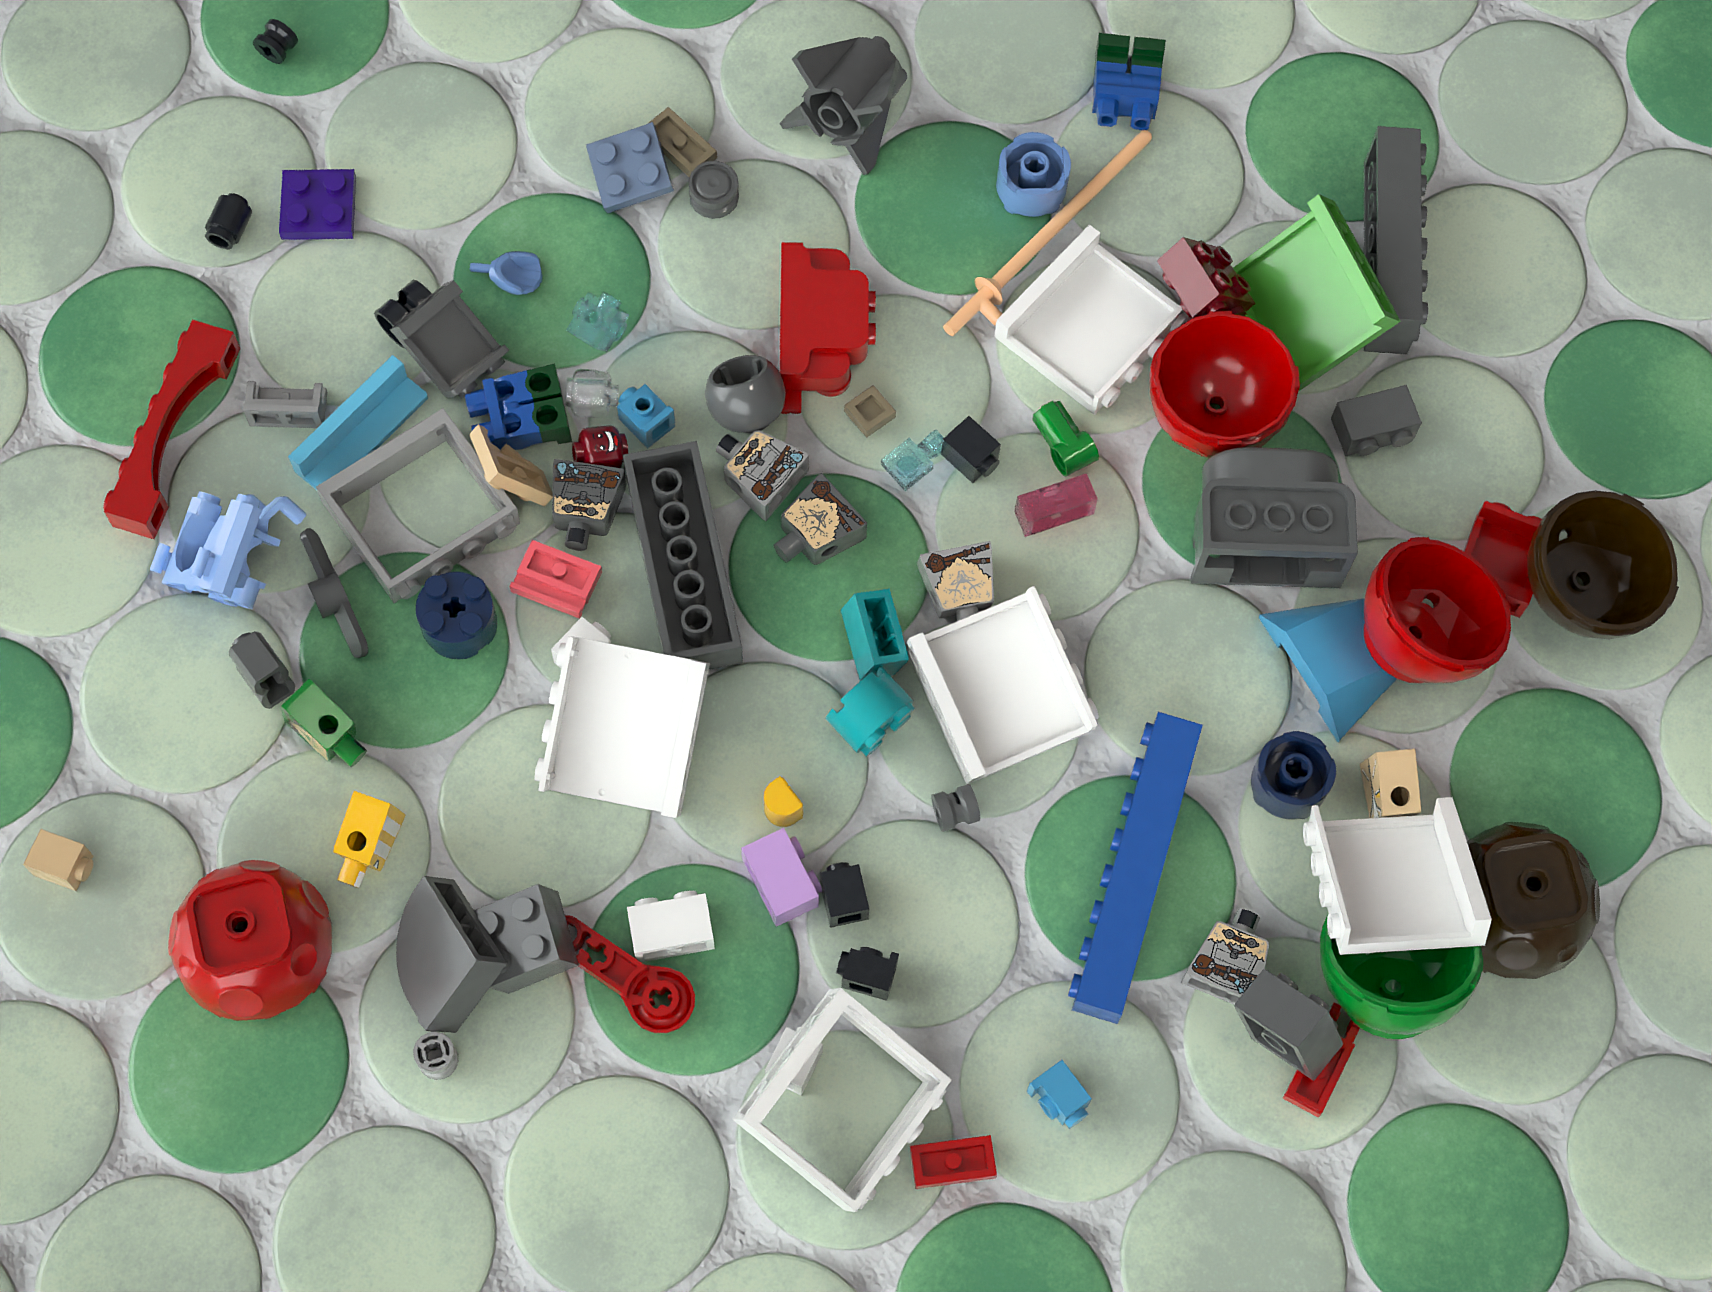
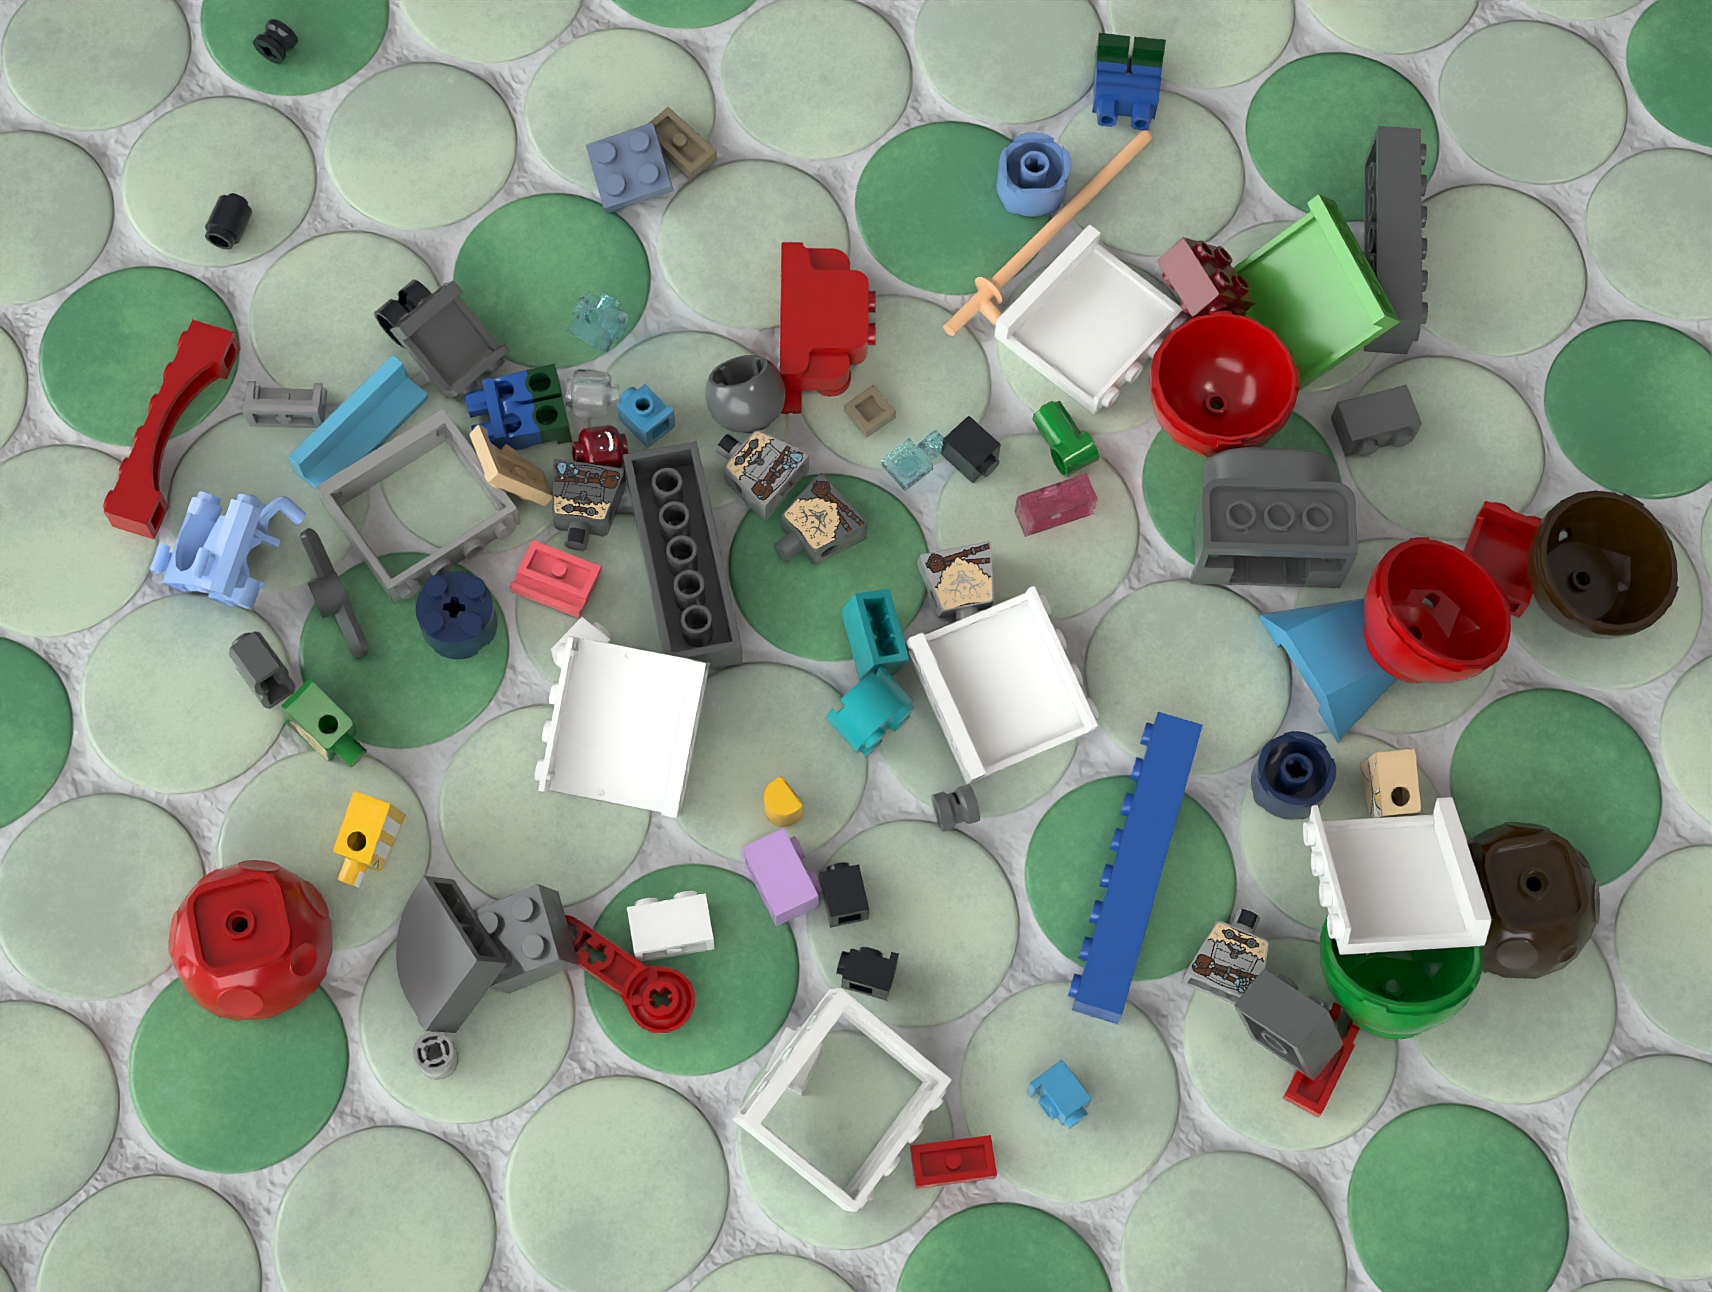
tan brick [23,829,93,891] -> none
dark purple plate [279,169,356,240] -> none
medium blue piece [470,251,543,295] -> none
dark grey wheel [688,161,739,219] -> none
dark grey brick [779,36,907,175] -> none

